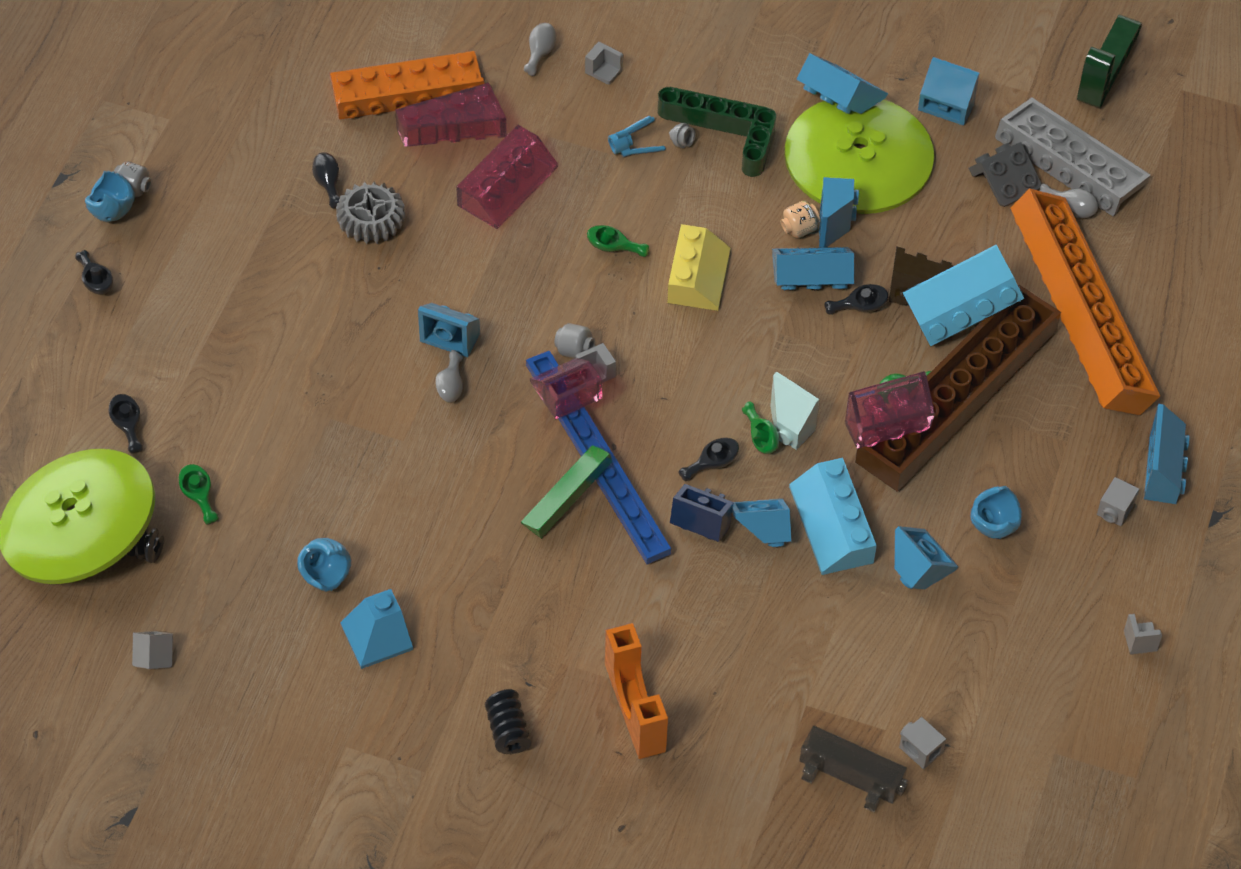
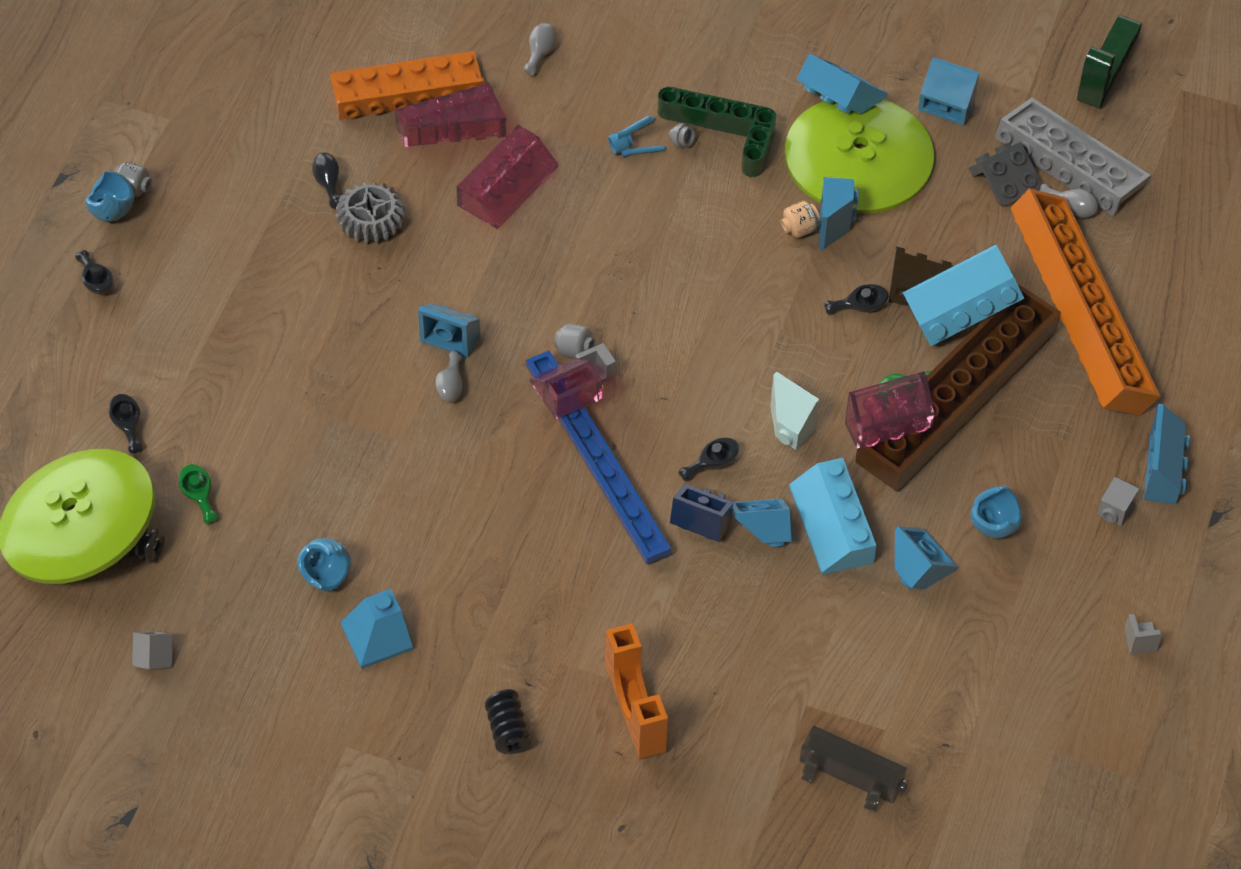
slope [521,445,612,538] -> none
light grey panel [585,41,623,85] -> none
green piece [587,225,649,257] -> none
light yellow slope [667,224,730,311] -> none
green piece [742,401,779,454] -> none
dark azure slope [772,247,854,290] -> none
light grey brick [899,717,946,770] -> none

